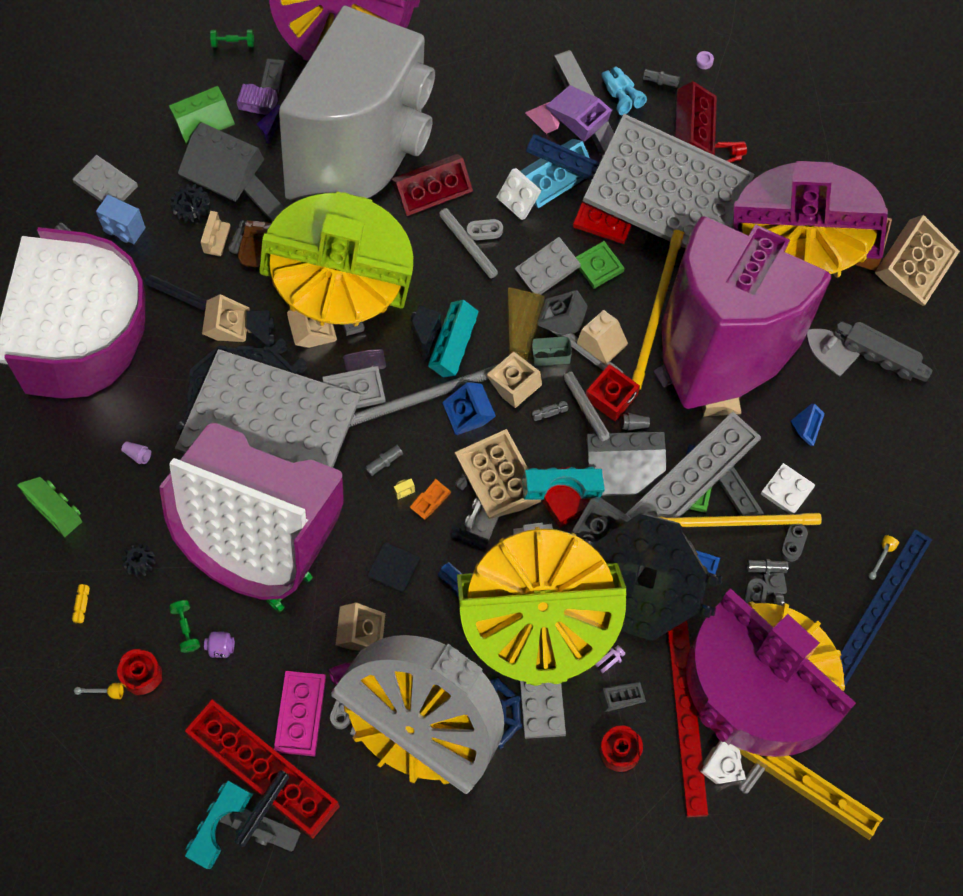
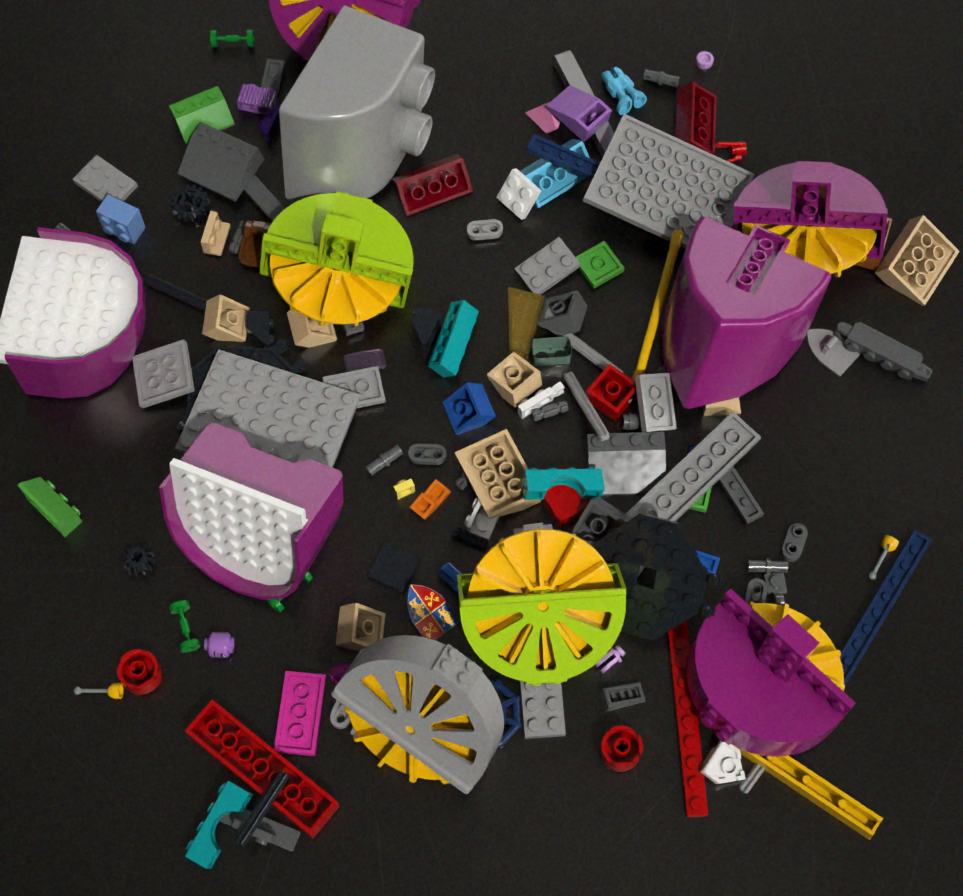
yellow axle [72,584,90,623] -> none
lavender cone [121,441,151,464] -> none
light grey axle [349,364,498,427] -> none
light grey axle [440,208,498,278] -> none
red plate [573,201,632,244] -> none
tan slope [577,310,628,365] -> none
yellow piece [660,513,821,527] -> none
white plate [761,463,815,515] -> none
blue slope [791,404,825,446] -> none
none -> light grey plate [133,339,195,408]
none -> shield [407,584,460,640]
none -> dark grey plate [408,444,447,465]
none -> white plate [518,382,565,419]
none -> light grey plate [635,373,677,432]

